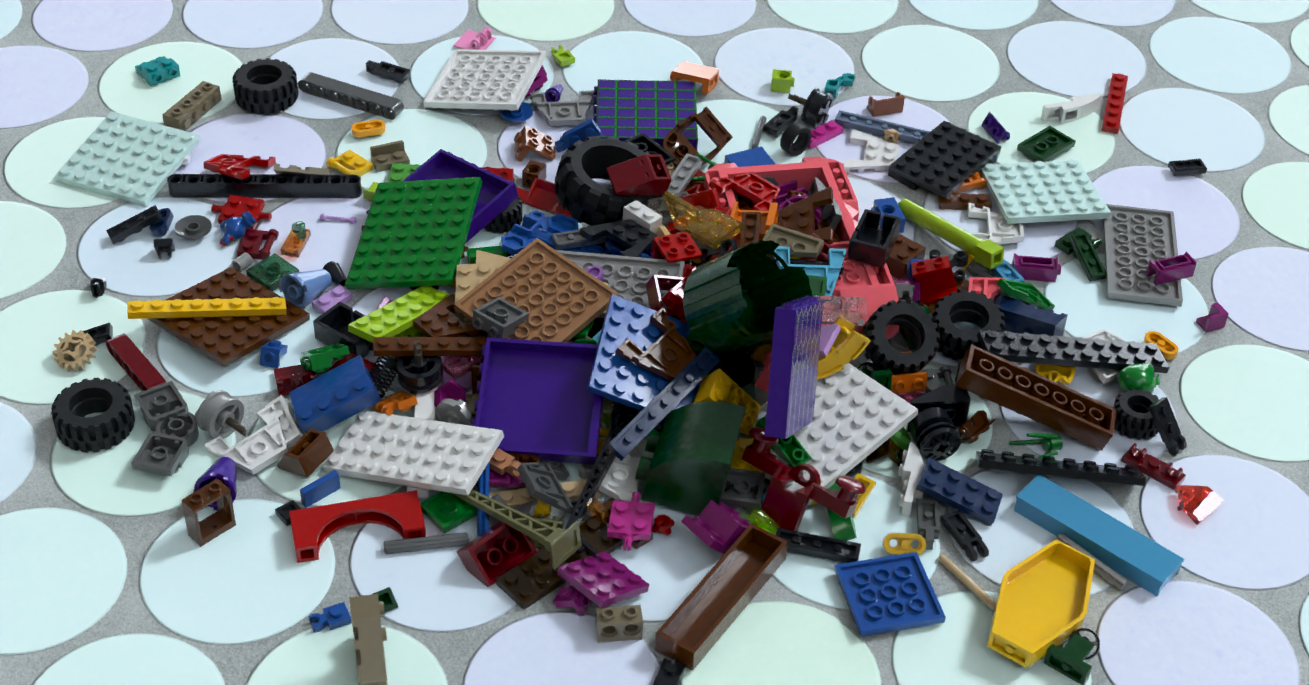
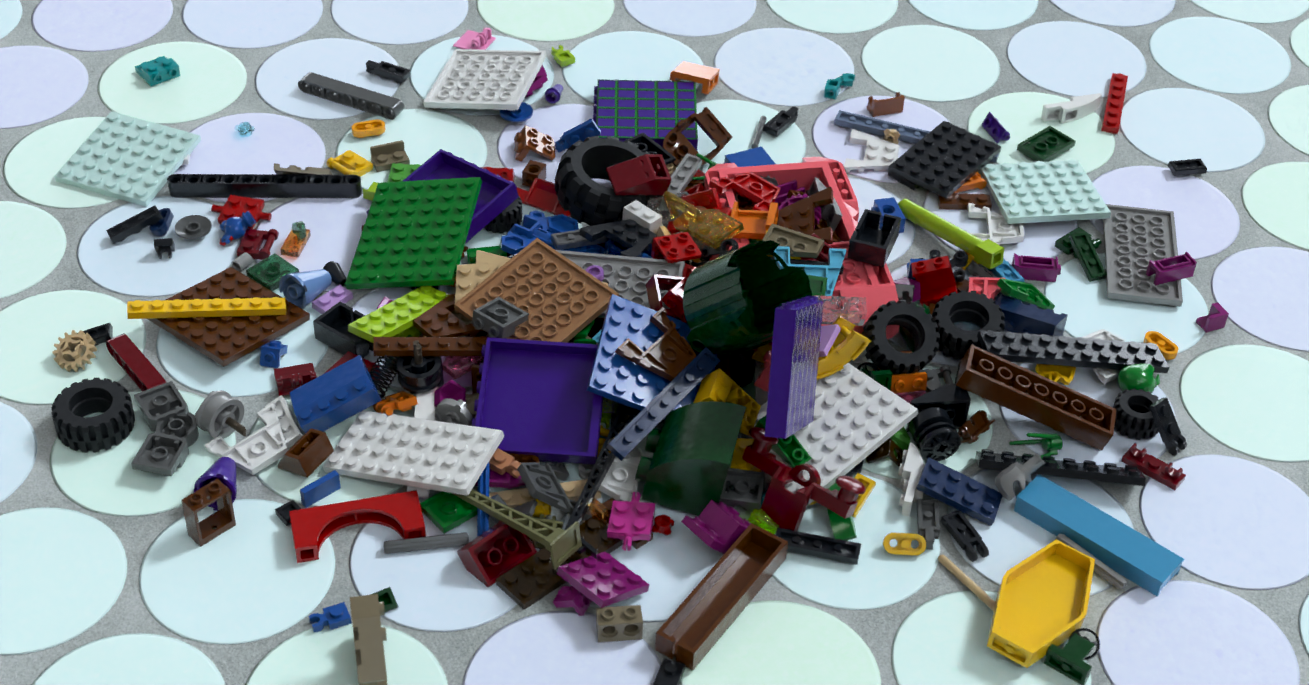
black piece [90,276,107,298] -> none
dark tan brick [162,81,222,131] -> none
red wing [204,154,276,180] -> none
black tyre [232,58,298,115] -> none
green plate [300,343,350,373] -> none
lavender hinge [320,214,357,224] -> none
light grey wing [530,90,594,127] -> none
reddish brown plate [739,212,761,248] -> none
lime brick [771,69,795,93] -> none
black tyre [780,122,812,156] -> none
black wheel [788,87,835,127] -> none
dark pink plate [808,120,844,149] -> none
blue plate [834,552,946,637] -> none
reddish brown brick [886,234,926,279] -> none
clear red slope [1175,485,1224,525] -> none
none -> clear light blue plate [235,122,255,137]
none -> light grey piece [995,453,1045,501]

